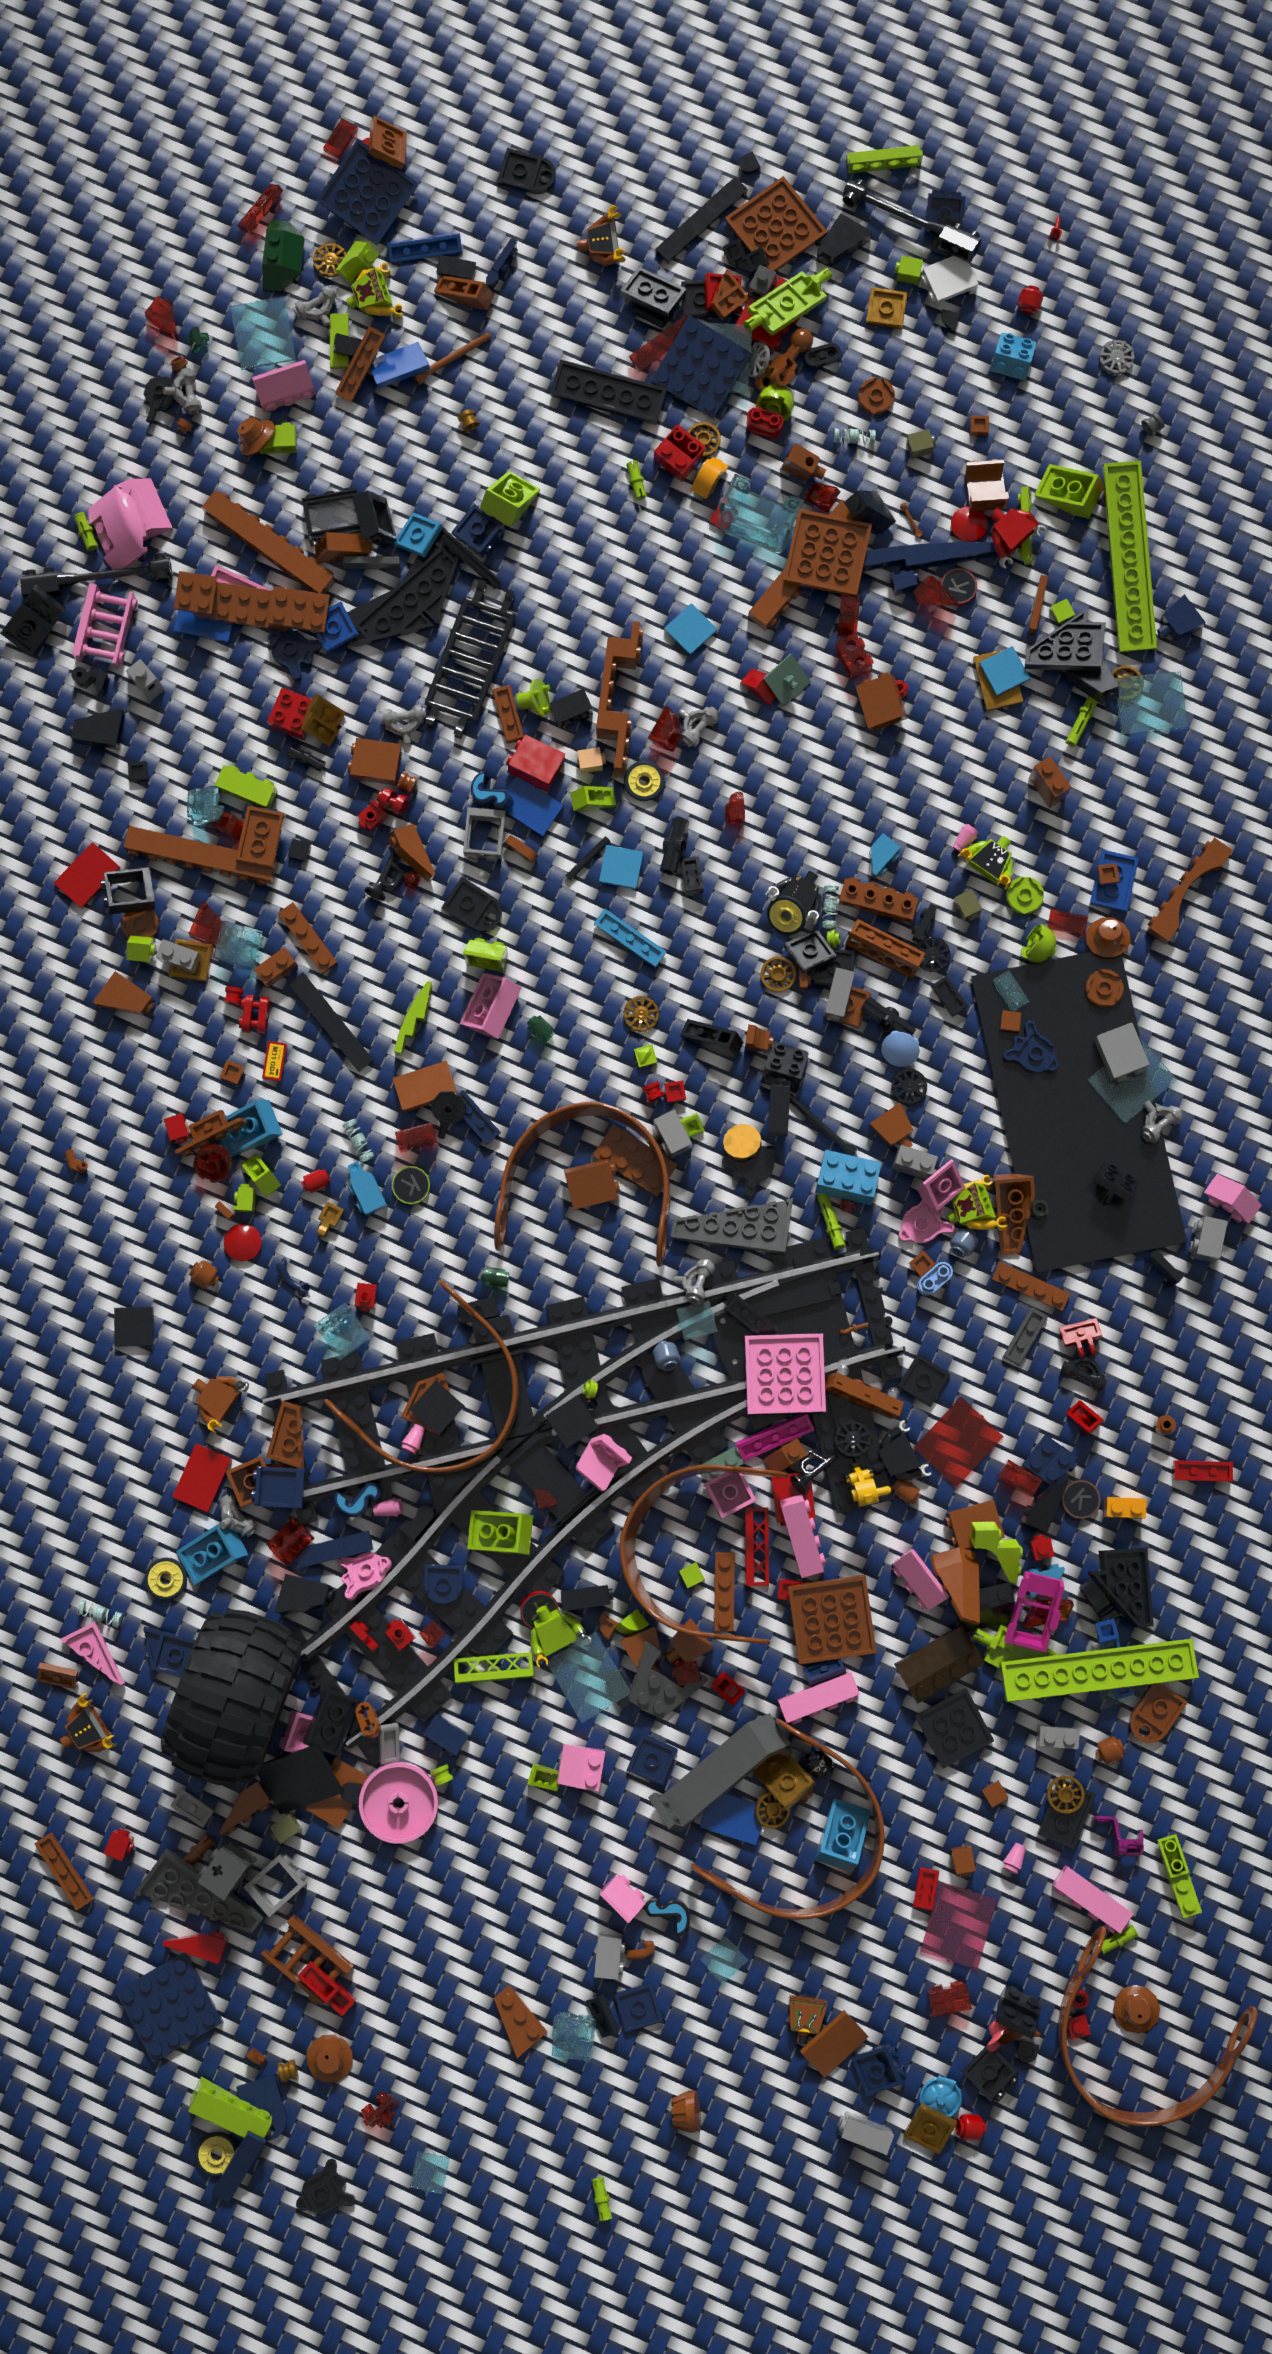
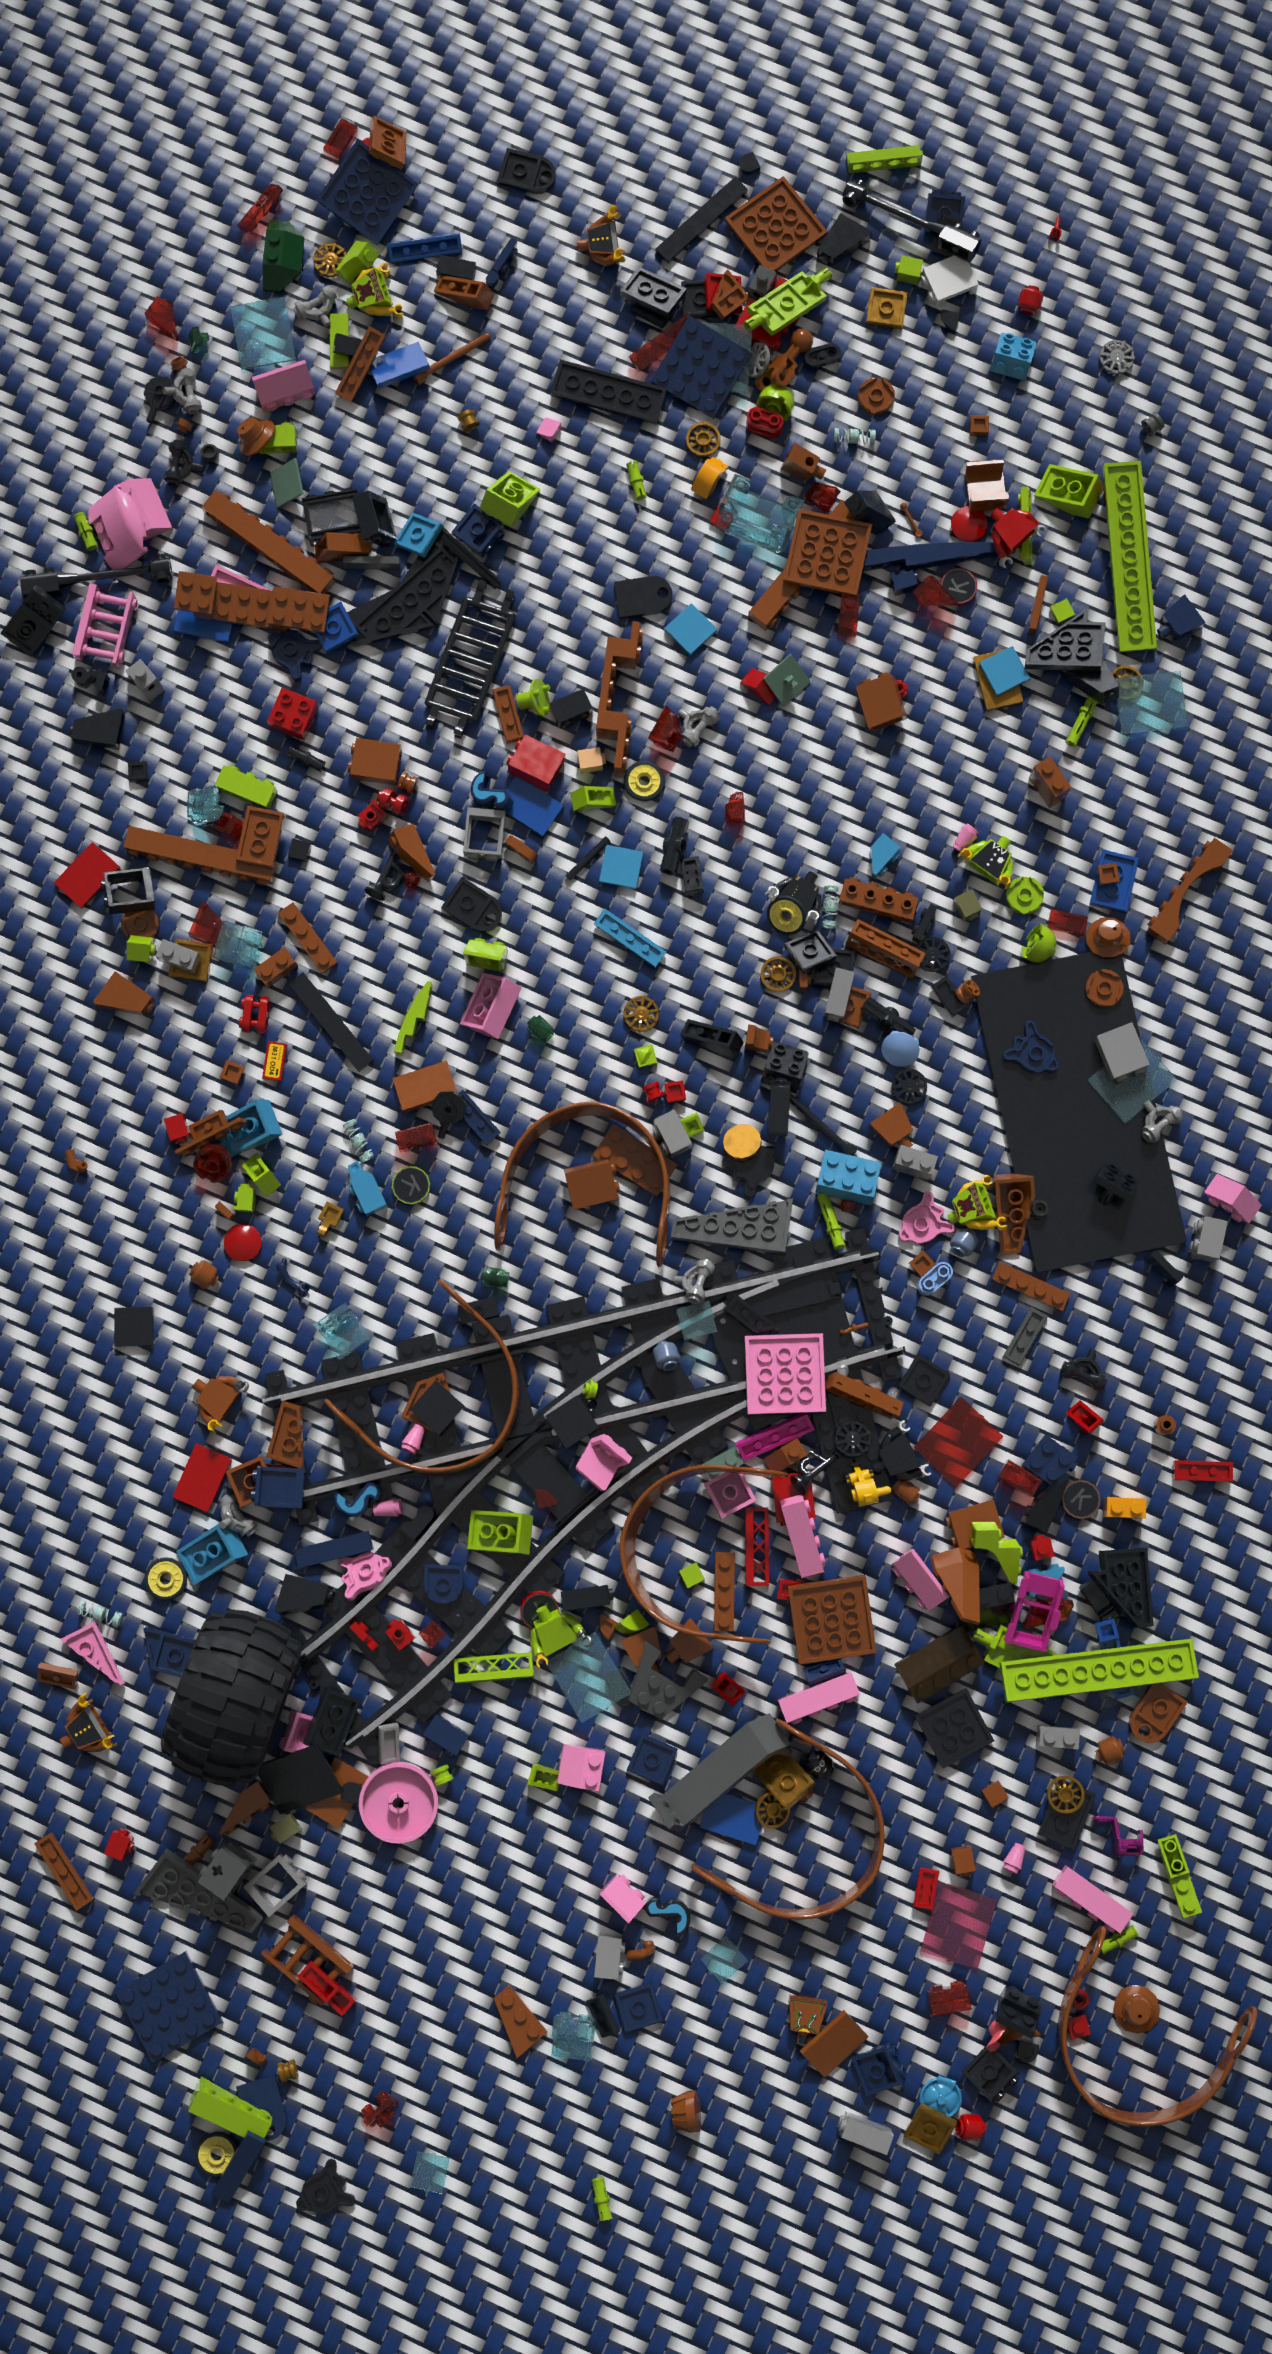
red slope [162,1931,229,1964] -> none
light grey plate [170,1789,215,1828] -> none
red wheel [223,986,244,1006] -> none
clear red brick [266,1517,315,1566] -> none
pearl gold slope [301,693,346,747] -> none
red brick [301,1169,331,1194] -> none
dark orange hat [307,2034,353,2083] -> none
red brick [354,1283,378,1312] -> none
dark orange beam [355,1702,381,1739] -> none
light grey piece [380,704,427,744] -> none
red slope [654,424,706,482] -> none
clear red bracket [672,1660,702,1686] -> none
black tile [722,239,770,273] -> none
dark azure slope [815,1798,871,1872] -> none
lime plate [827,929,841,948] -> none
clear red brick [835,633,874,680] -> none
olive brick [906,429,936,459] -> none
bright pink slope [917,1159,966,1211] -> none
clear light blue plate [992,970,1030,1012] -> none
dark orange tile [1000,1010,1021,1032] -> none
hinge [1059,1318,1102,1358] -> none
none -> black piece [163,439,203,486]
none -> pearl dark grey plate [200,444,219,463]
none -> sand green piece [270,458,304,508]
none -> bright pink slope [536,417,562,442]
none -> black tile [614,576,672,619]
none -> dark orange wheel [956,980,980,1004]

